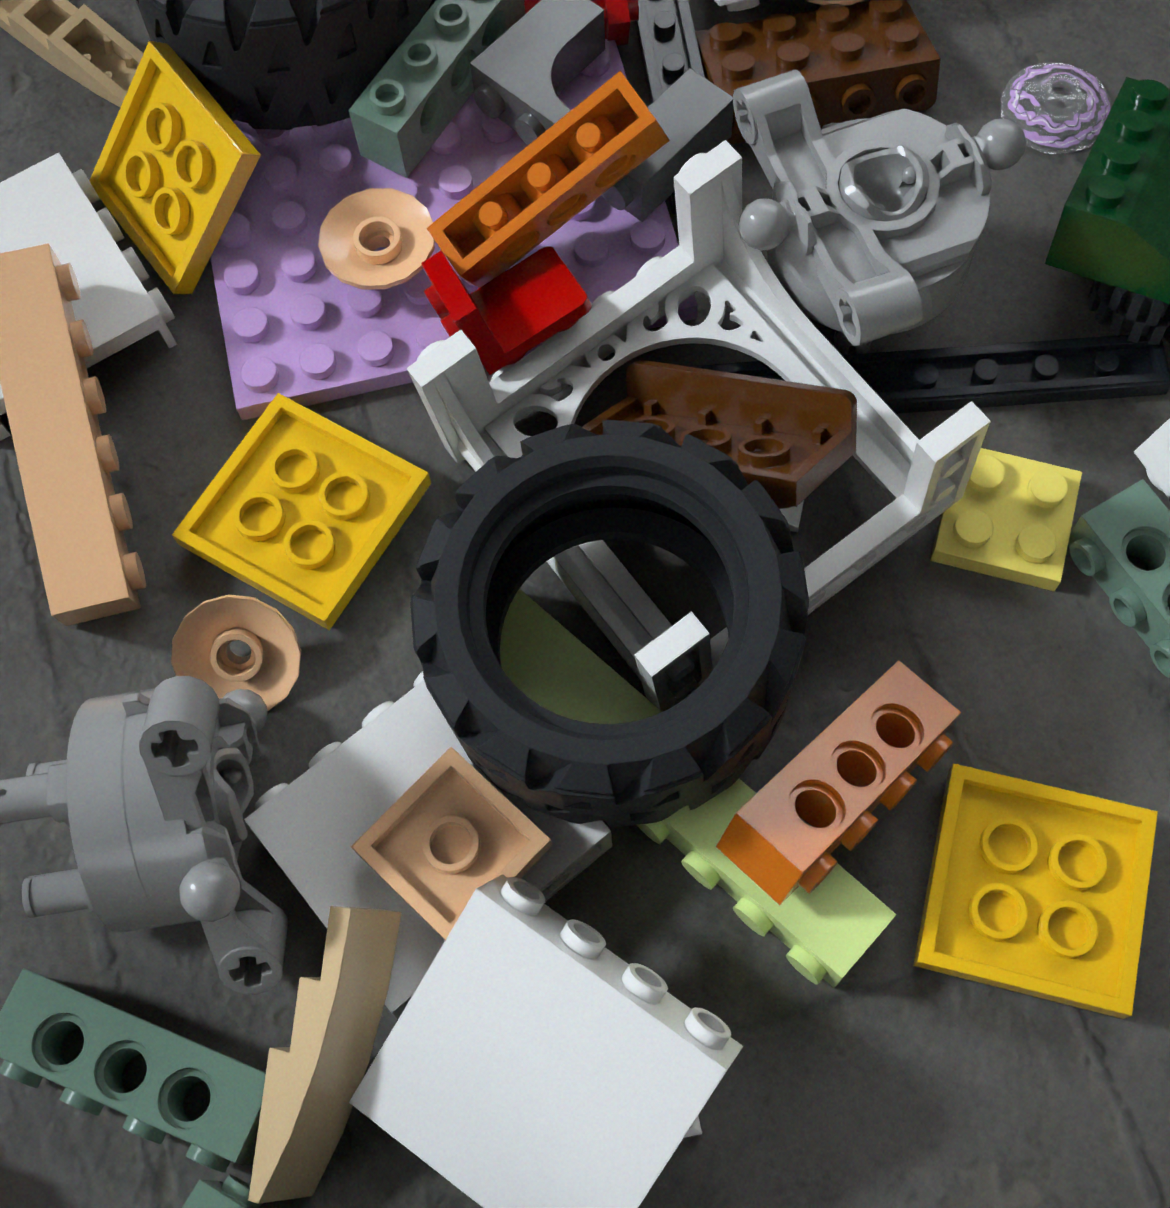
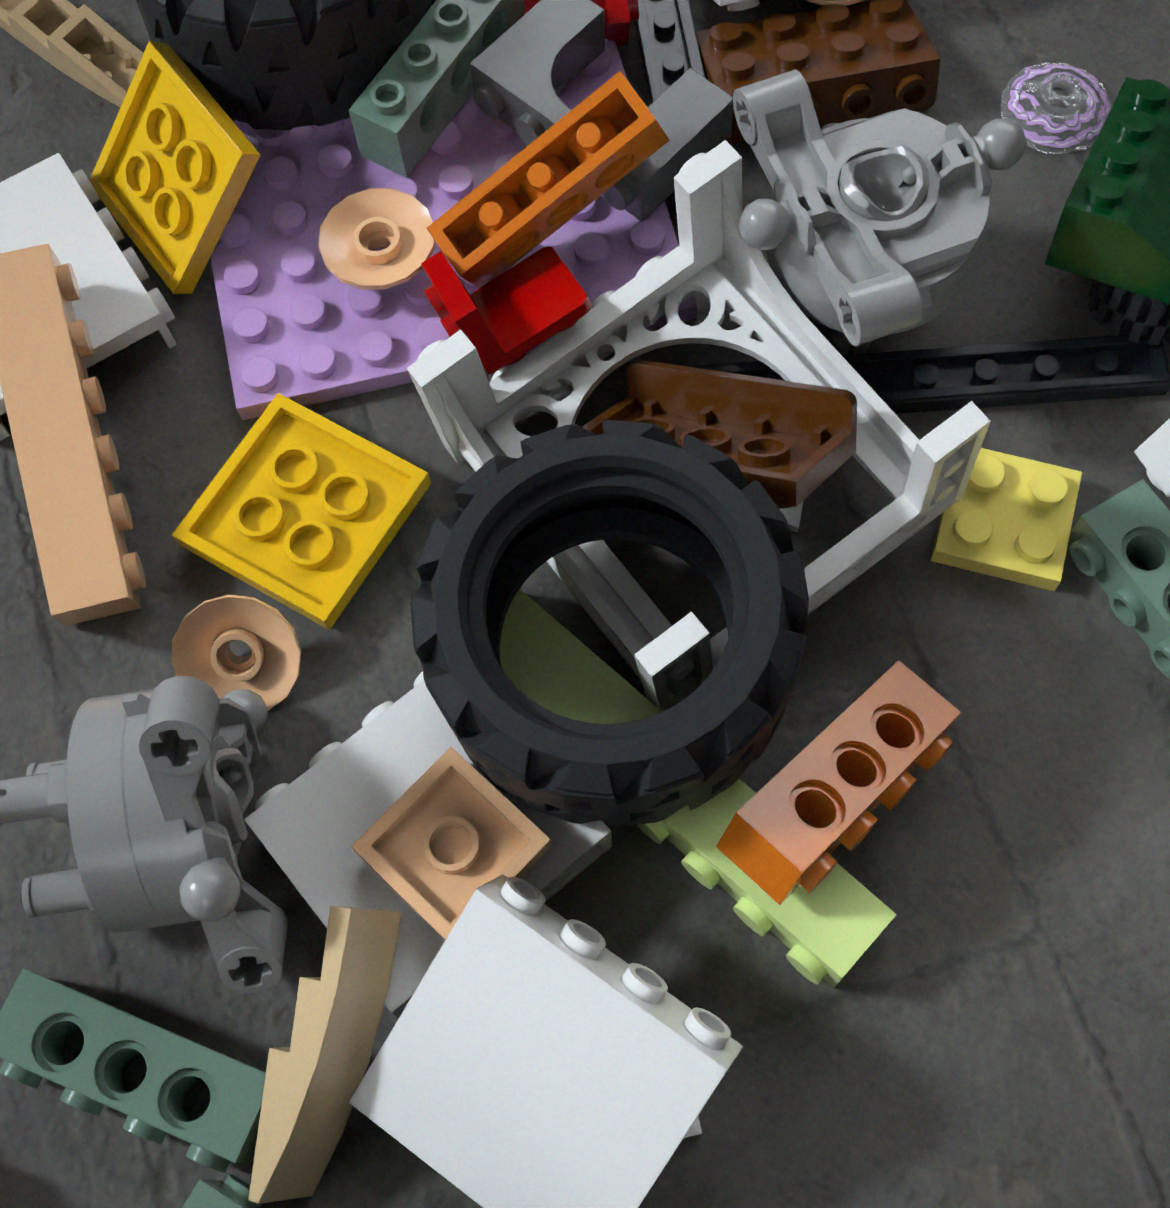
yellow plate [913,763,1158,1019] -> none

